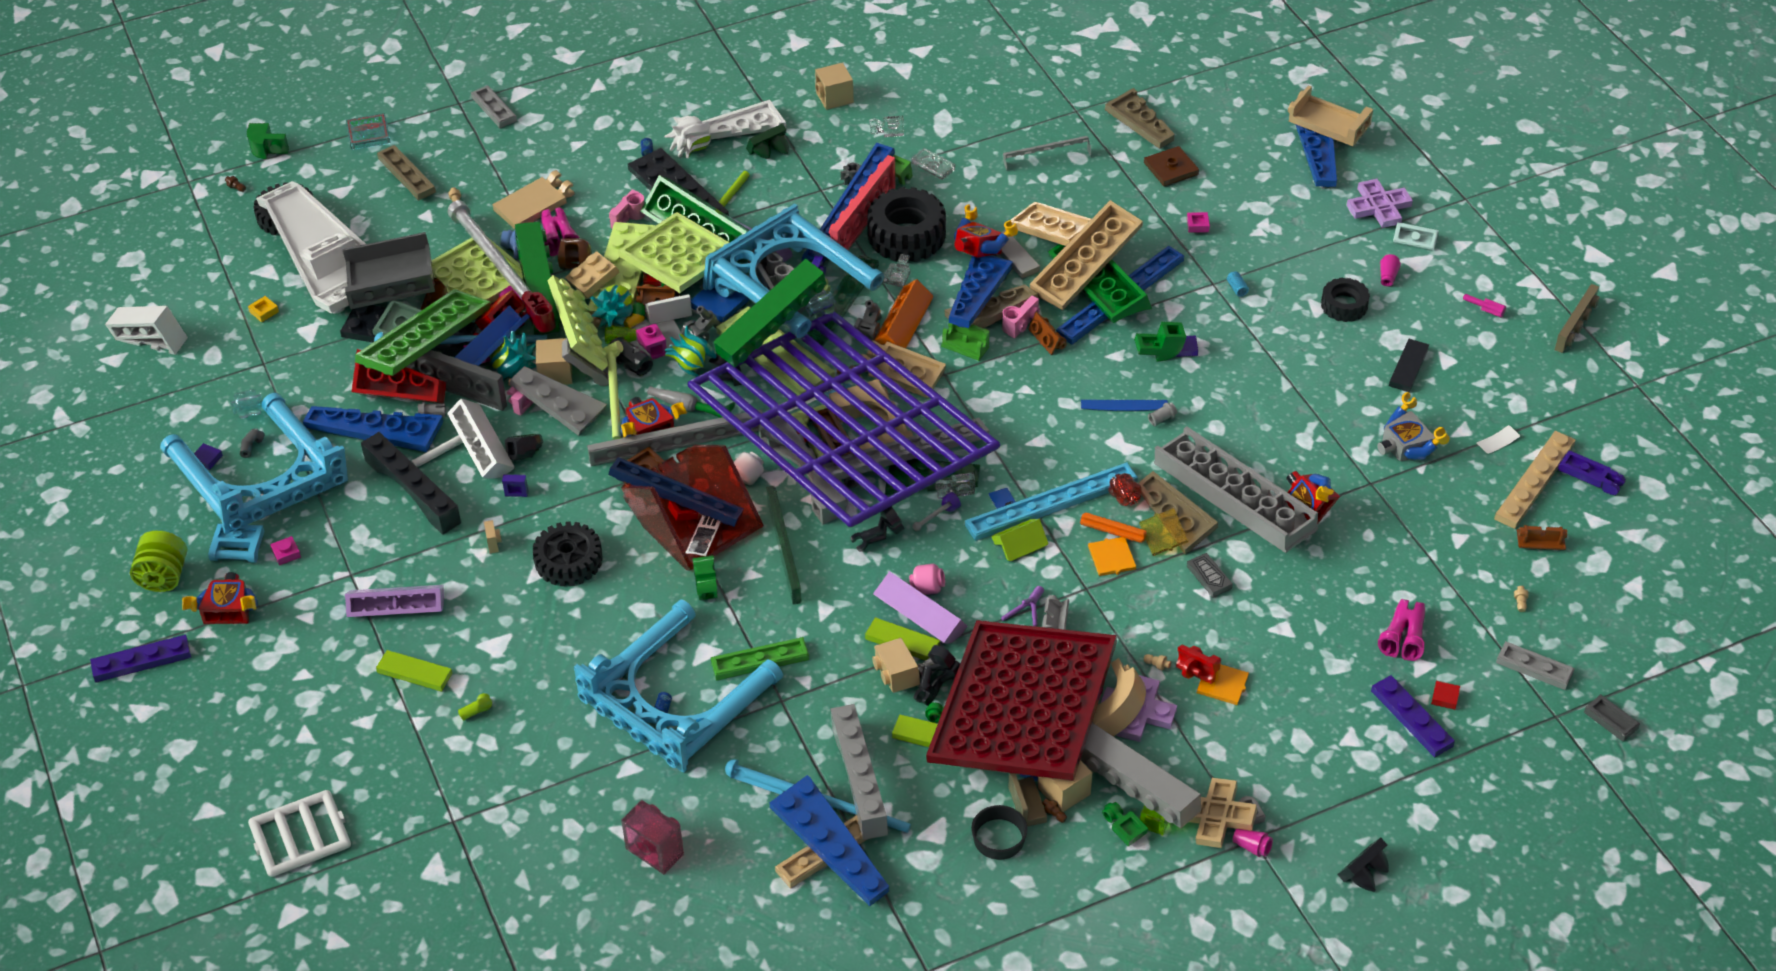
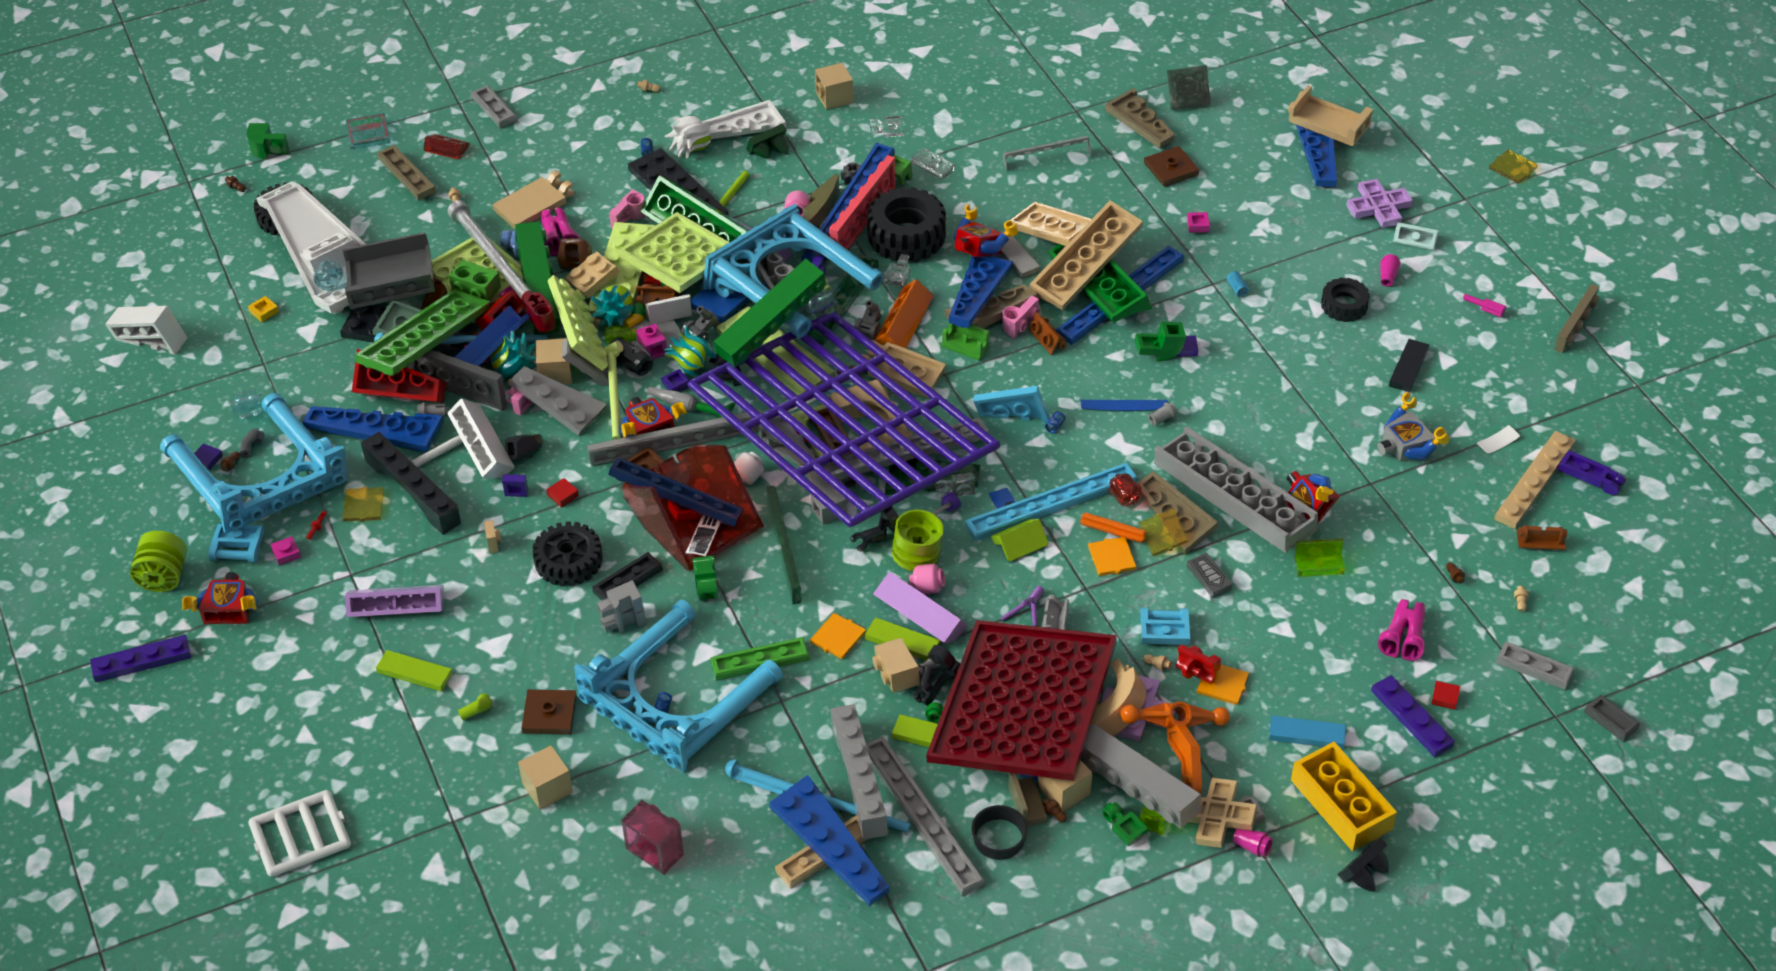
none -> reddish brown piece [221,451,240,471]
none -> red hand [306,511,327,540]
none -> clear light blue piece [313,260,344,291]
none -> clear yellow piece [342,486,384,522]
none -> clear red slope [424,134,470,159]
none -> bright green brick [449,260,501,301]
none -> tan head [518,745,573,809]
none -> reddish brown plate [521,689,577,734]
none -> red tile [546,478,579,507]
none -> black tile [592,552,663,600]
none -> light grey hips [597,580,647,634]
none -> tan piece [637,79,660,92]
none -> dark purple tile [661,369,690,392]
none -> bright pink head [784,190,811,218]
none -> olive slope [803,174,839,228]
none -> light orange piece [810,613,866,659]
none -> light grey tile [866,736,984,896]
none -> lime wheel [891,509,944,571]
none -> medium azure wing [973,386,1050,422]
none -> blue piece [1045,411,1065,433]
none -> orange piece [1120,701,1230,794]
none -> medium azure plate [1140,608,1190,645]
none -> clear smoke plate [1167,65,1211,110]
none -> dark azure tile [1269,715,1346,749]
none -> yellow brick [1291,742,1397,852]
none -> clear neon green panel [1294,538,1345,577]
none -> reddish brown piece [1446,562,1465,584]
none -> clear yellow piece [1489,149,1538,184]

